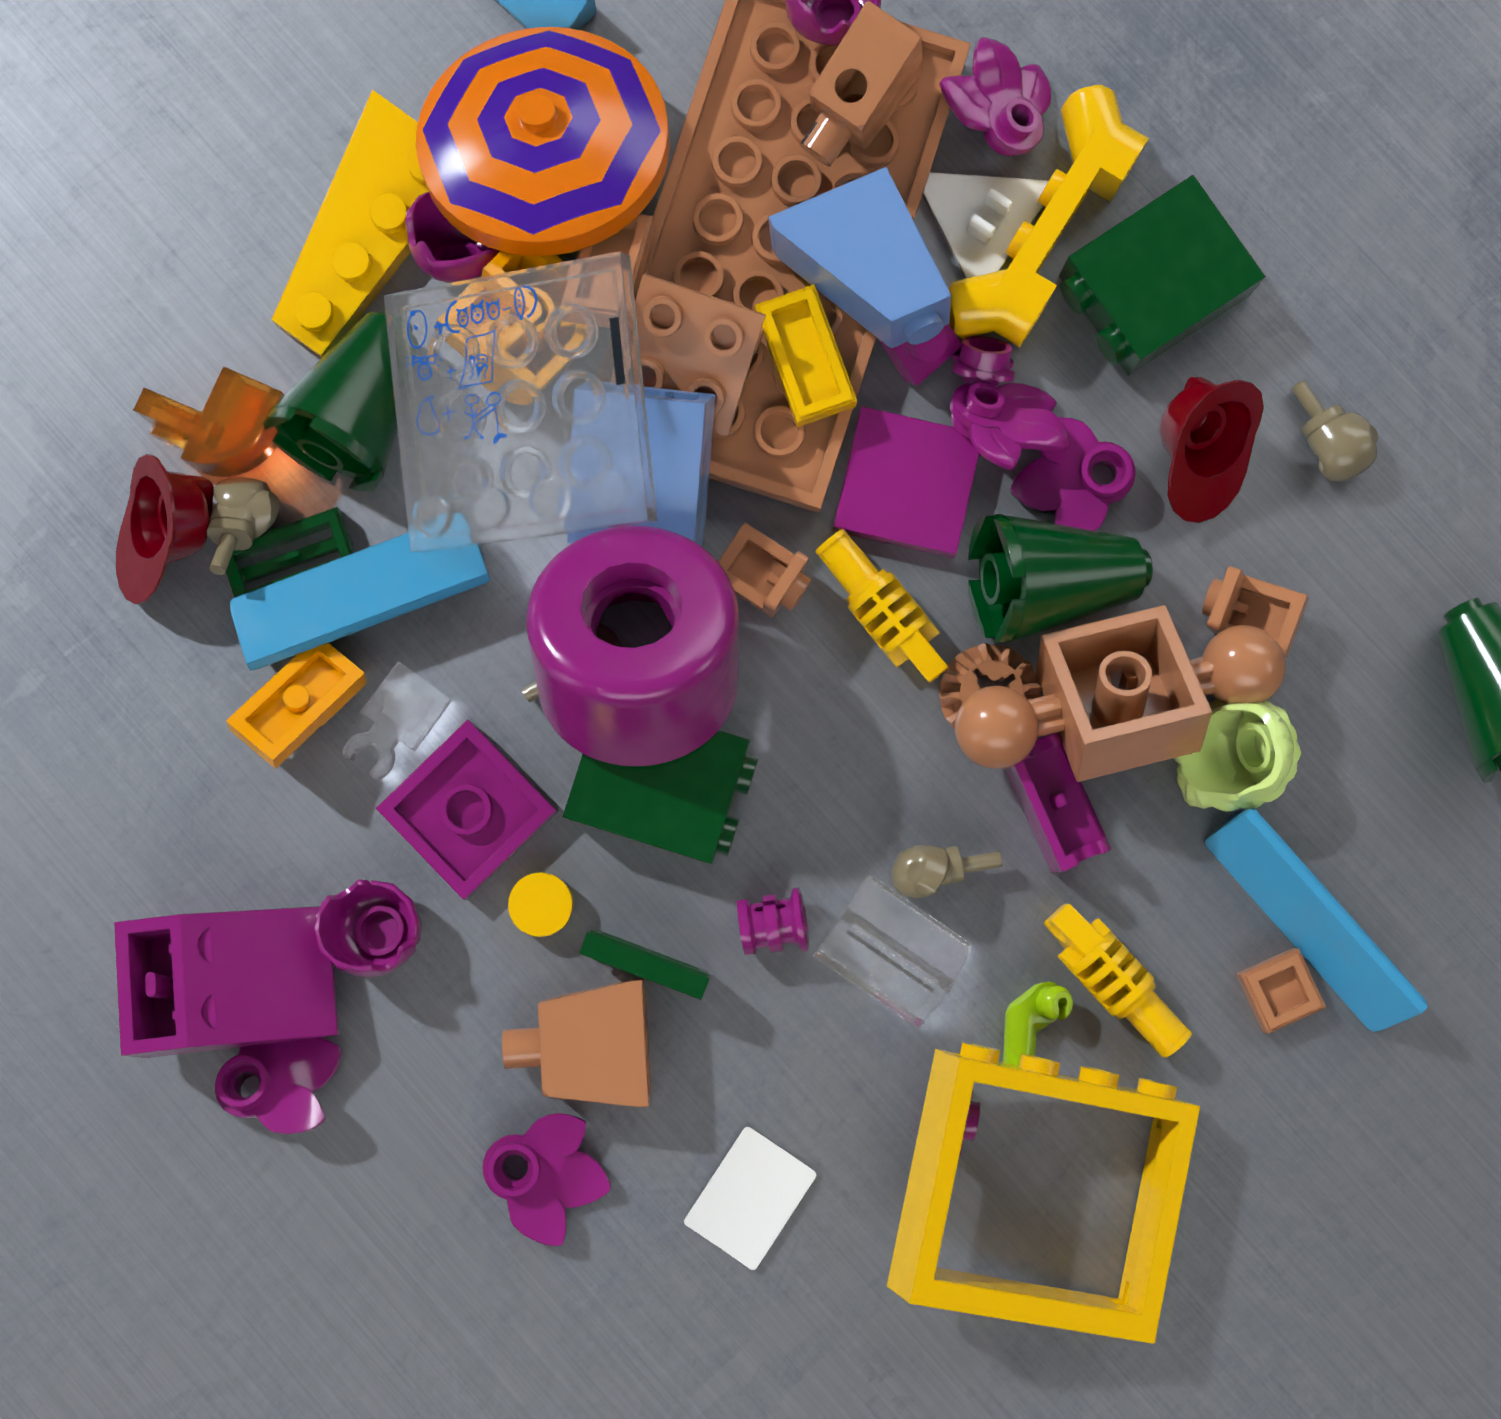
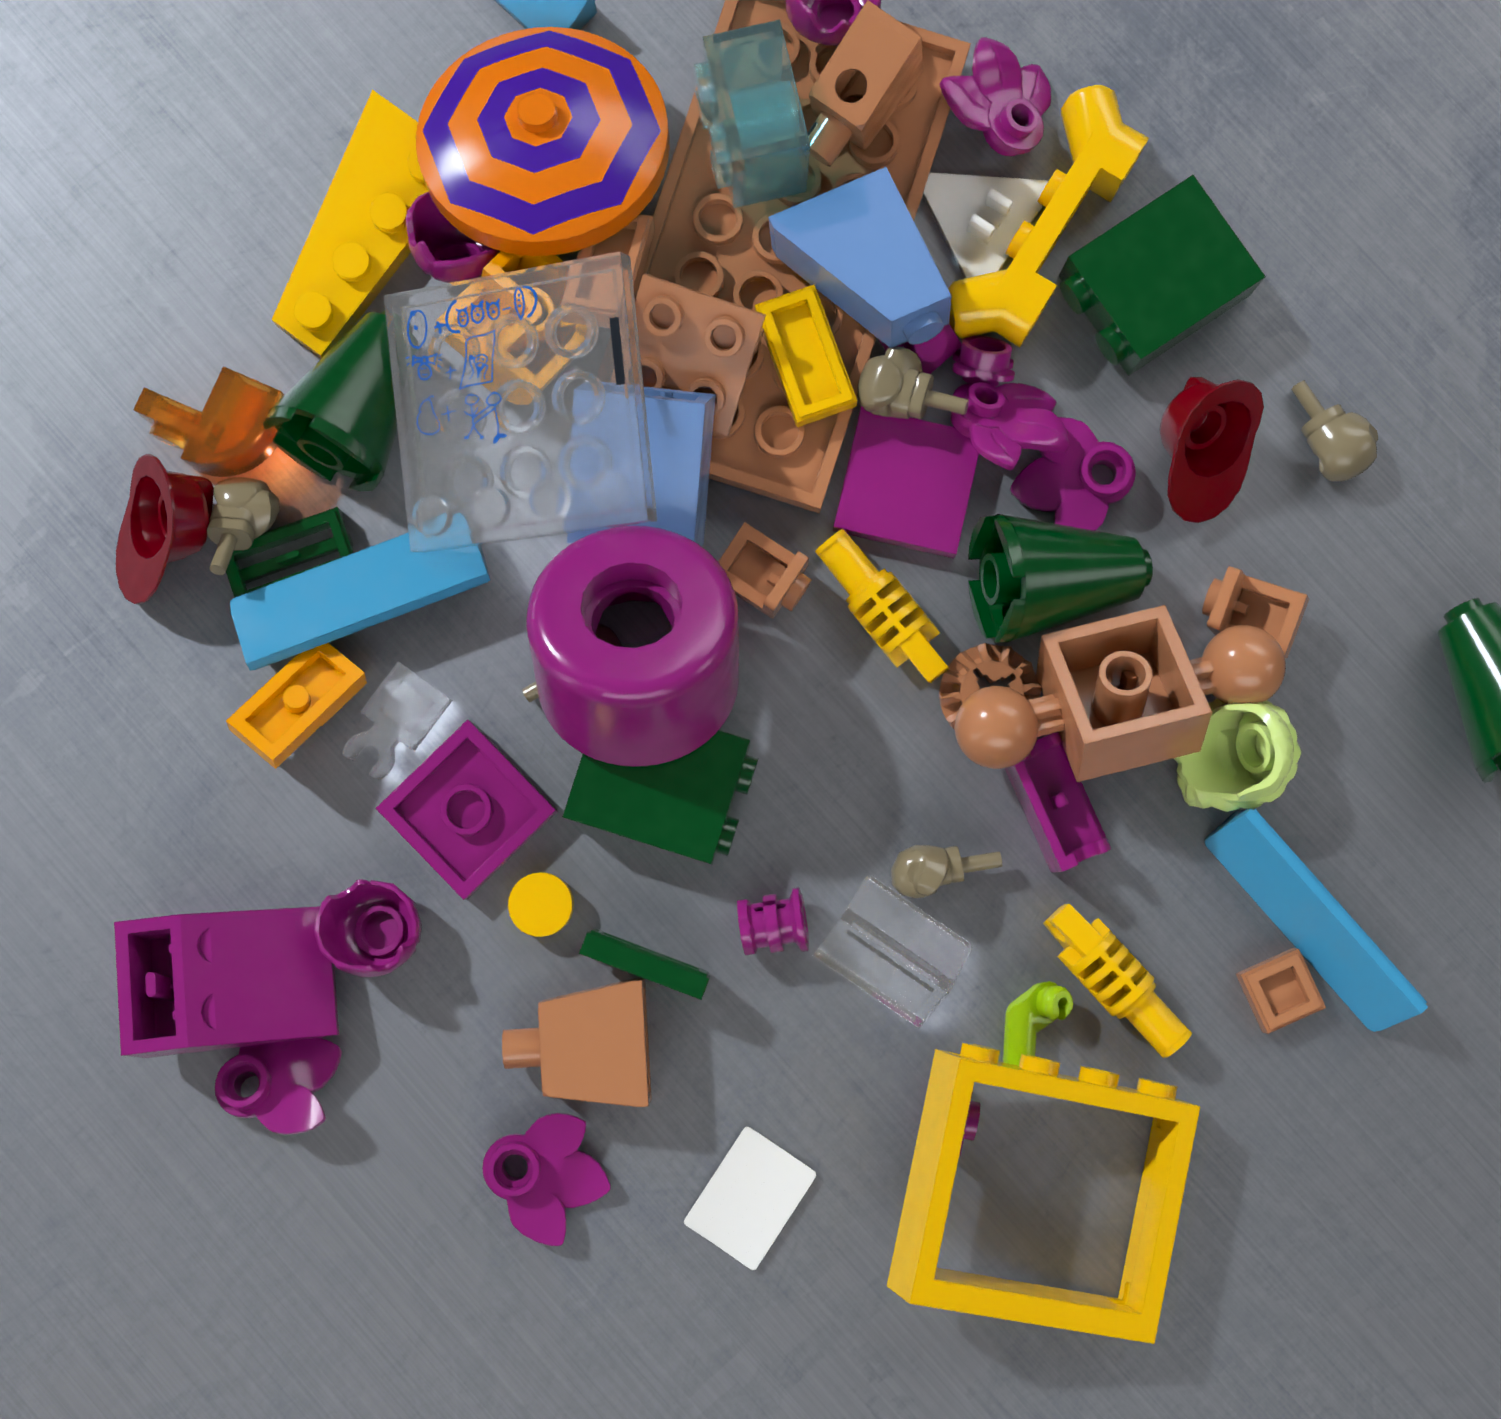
none -> clear light blue brick [693,19,810,208]
none -> dark tan piece [857,347,969,419]

